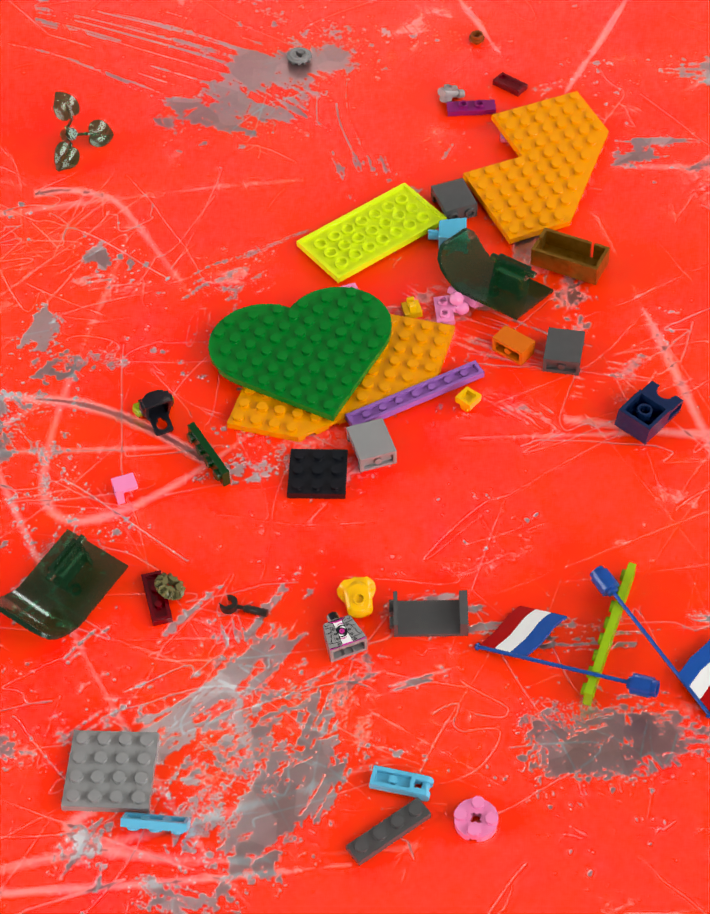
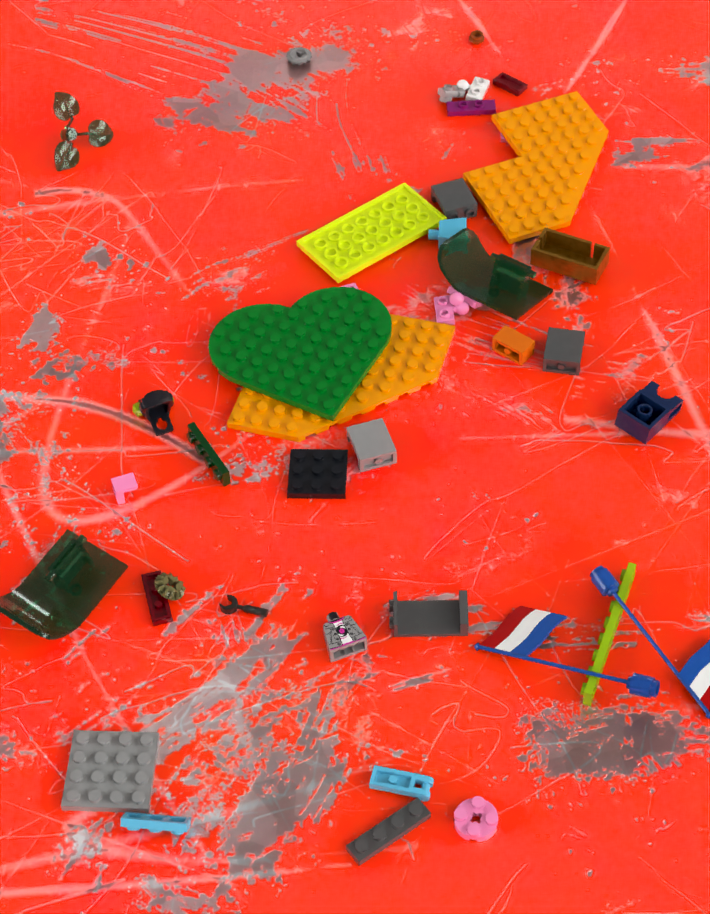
yellow head [337,576,376,618] -> none
medium lavender plate [345,360,485,426] -> none
yellow tile [401,296,423,318] -> none
yellow tile [455,386,482,412] -> none
none -> white plate [456,76,490,101]

